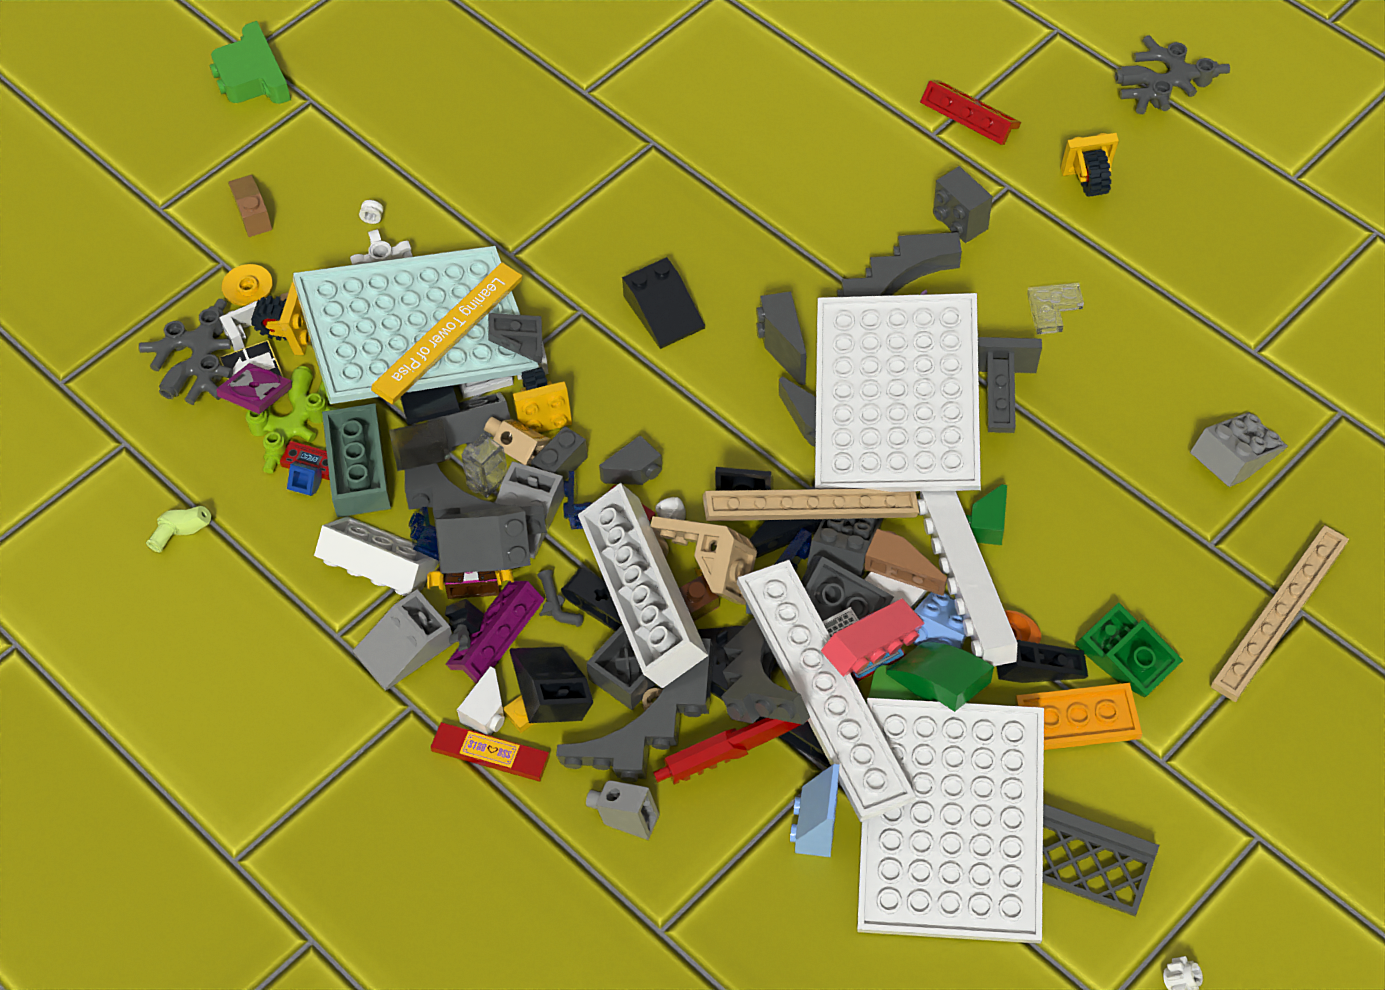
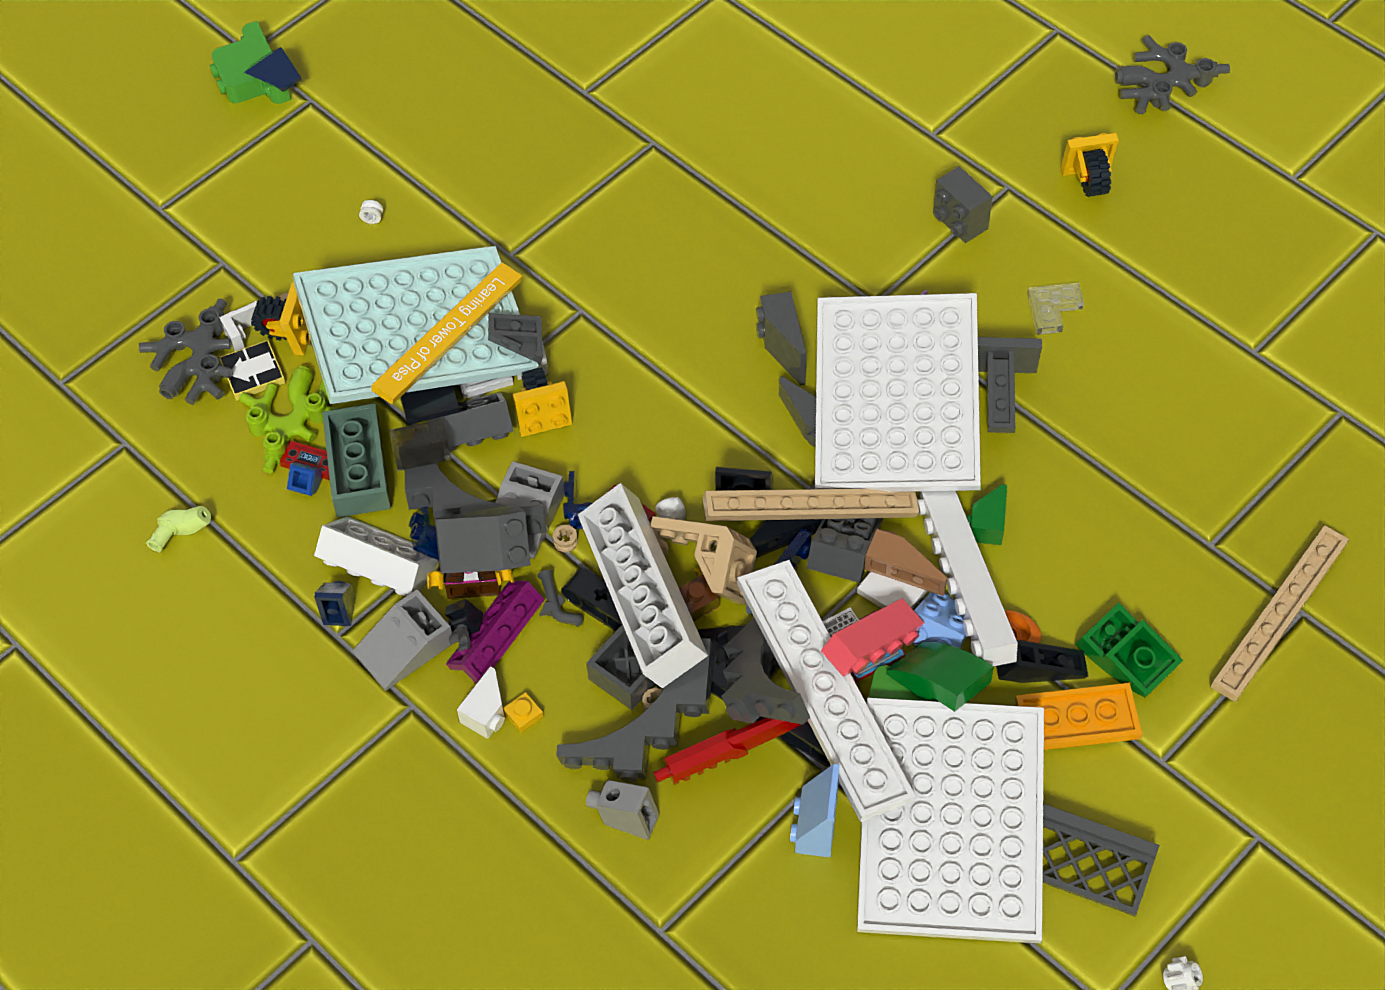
magenta piece [216,363,292,414] -> none
yellow dish [222,264,273,306] -> none
medium nougat slope [228,175,272,237] -> none
white pin [350,229,413,265] -> none
red tile [431,722,550,782] -> none
clear brick [461,433,507,498] -> none
tan torso [484,417,551,465] -> none
black slope [509,647,593,723] -> none
dark grey brick [531,426,588,483] -> none
dark grey slope [599,435,662,485] -> none
black slope [622,257,705,349] -> none
dark grey slope [801,556,894,621] -> none
dark grey arch [837,232,962,297] -> none
red fence [920,80,1021,145] -> none
light grey slope [1190,412,1288,487] -> none
none -> dark blue slope [244,47,301,92]
none -> dark blue slope [314,581,356,626]
none -> tan bush [553,525,578,553]

